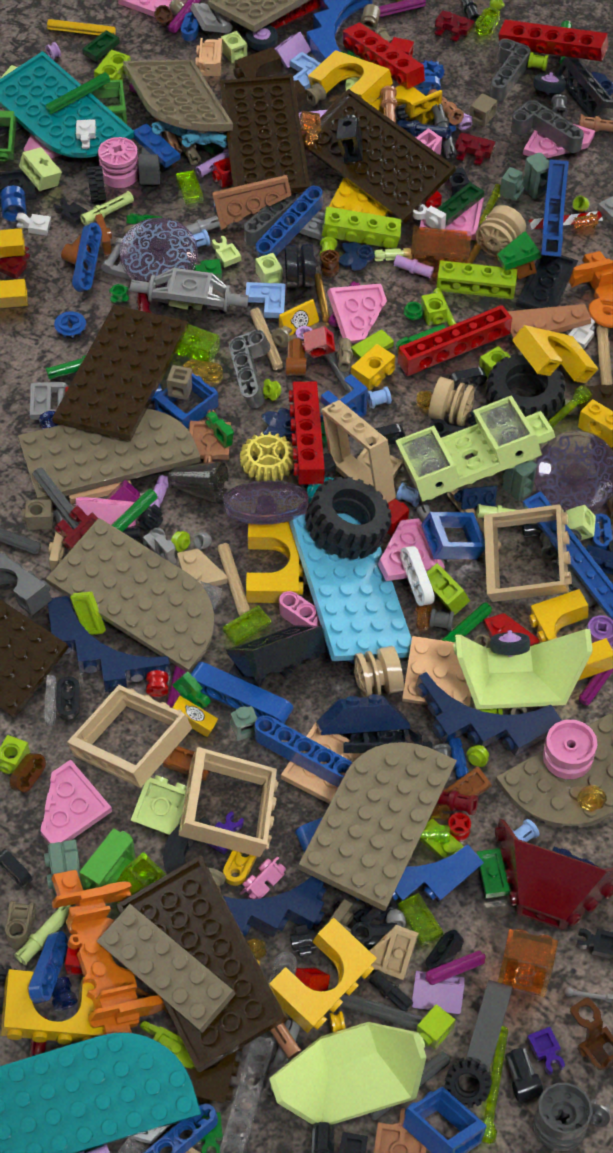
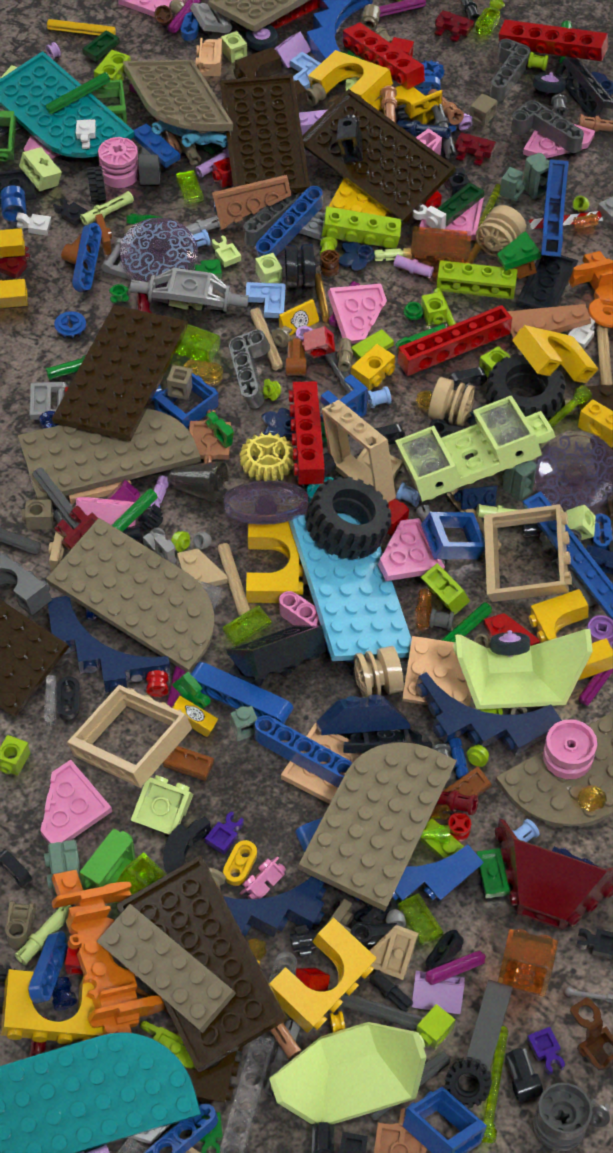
reddish brown beam [9,753,46,792] -> none
lime tile [70,591,106,635] -> none
tan window [178,747,279,857] -> none
clear orange plate [300,111,321,146] -> none
white beam [400,546,434,606] -> none

